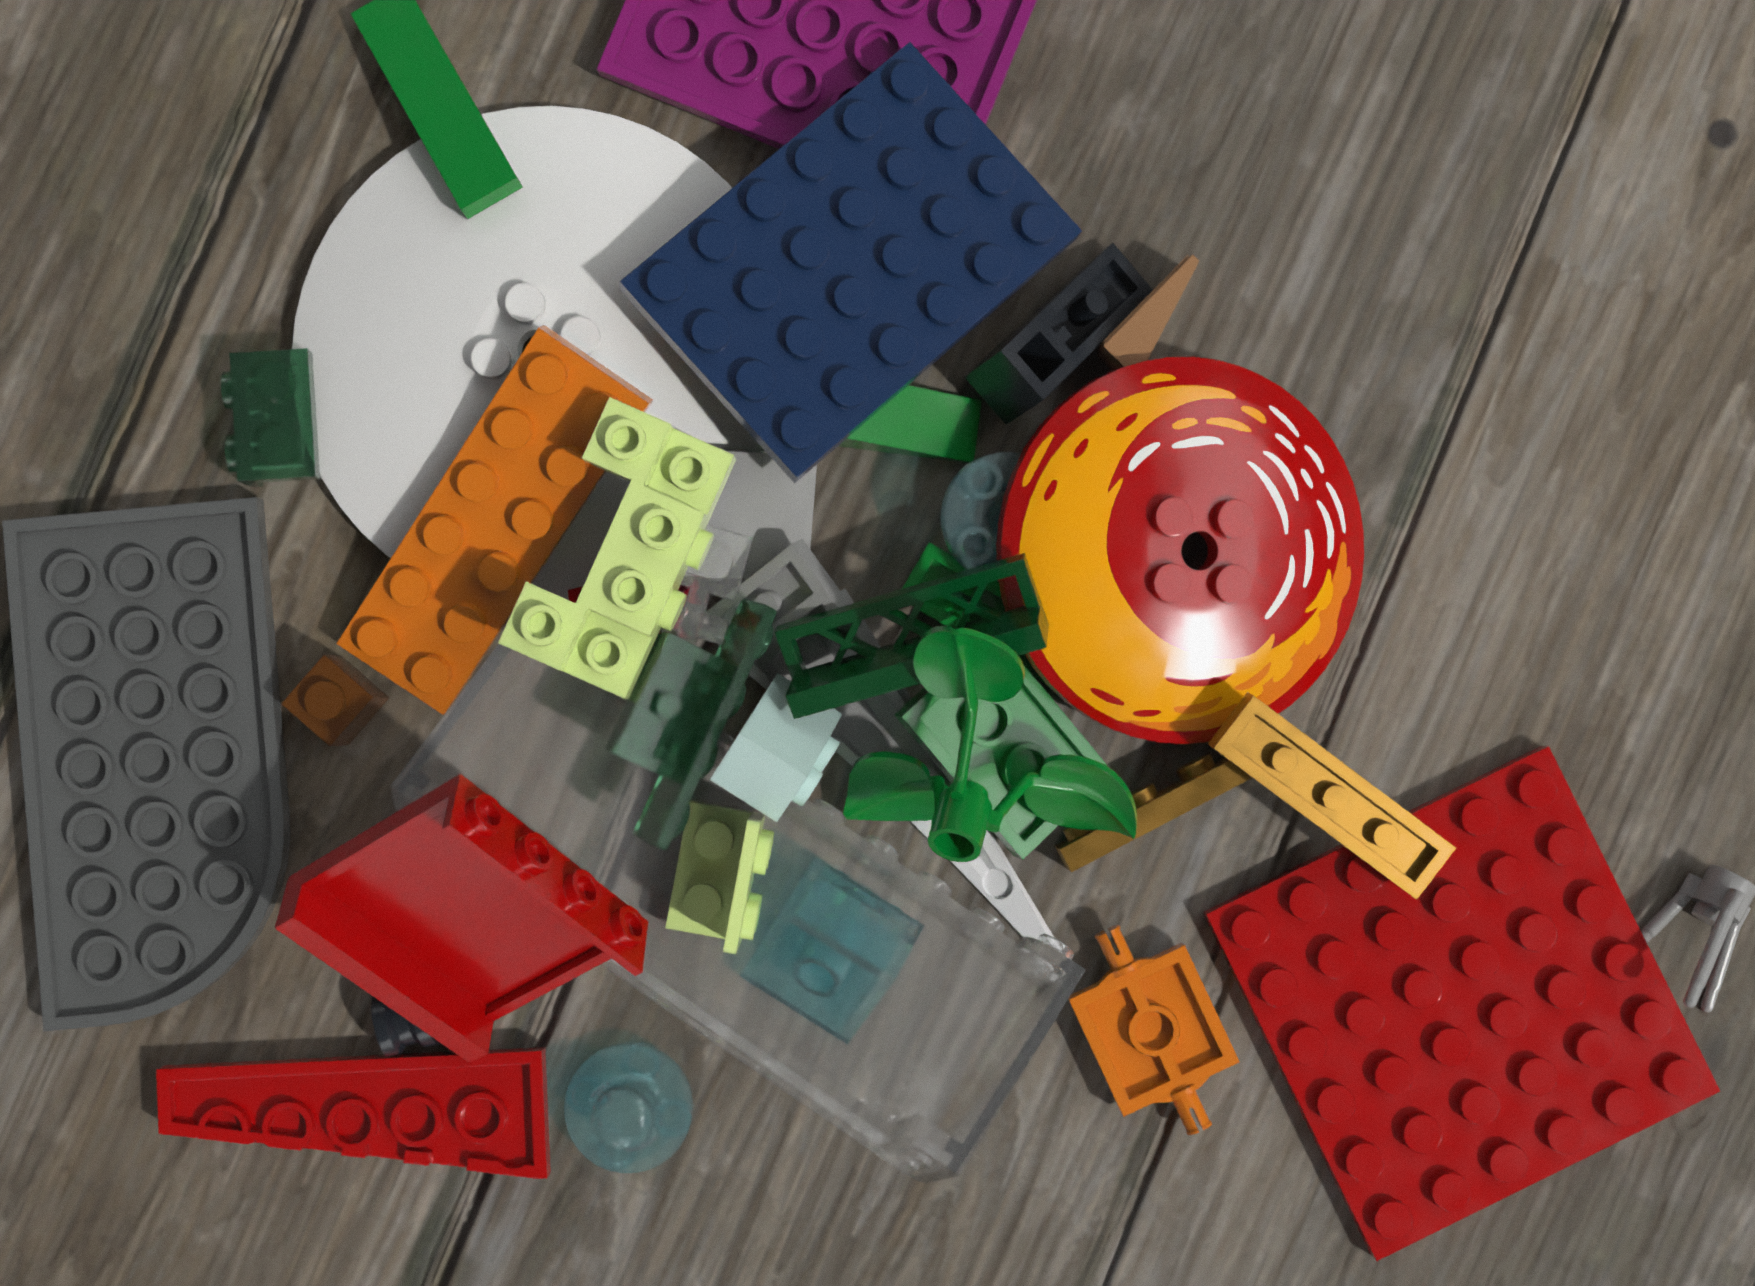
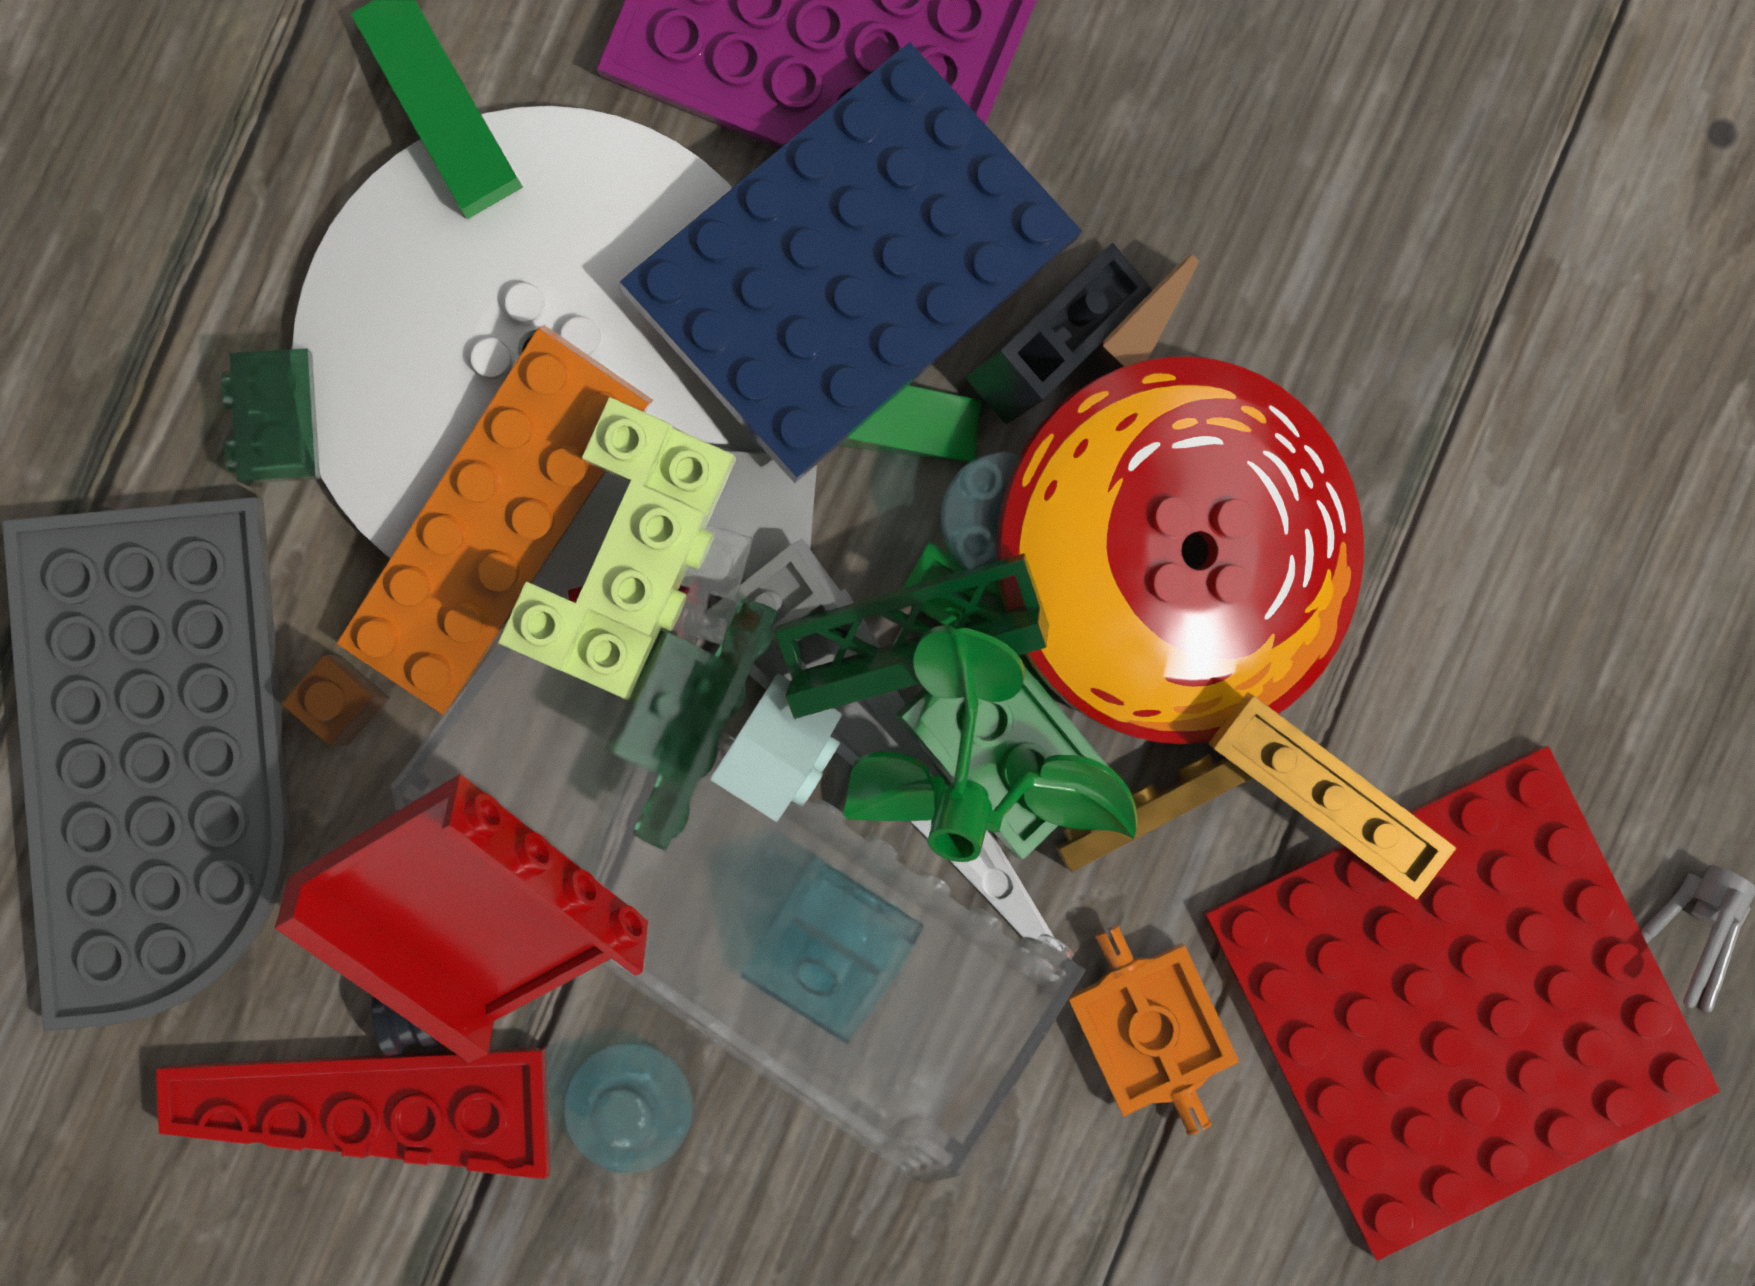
yellowish green bracket [665,800,775,954] -> none

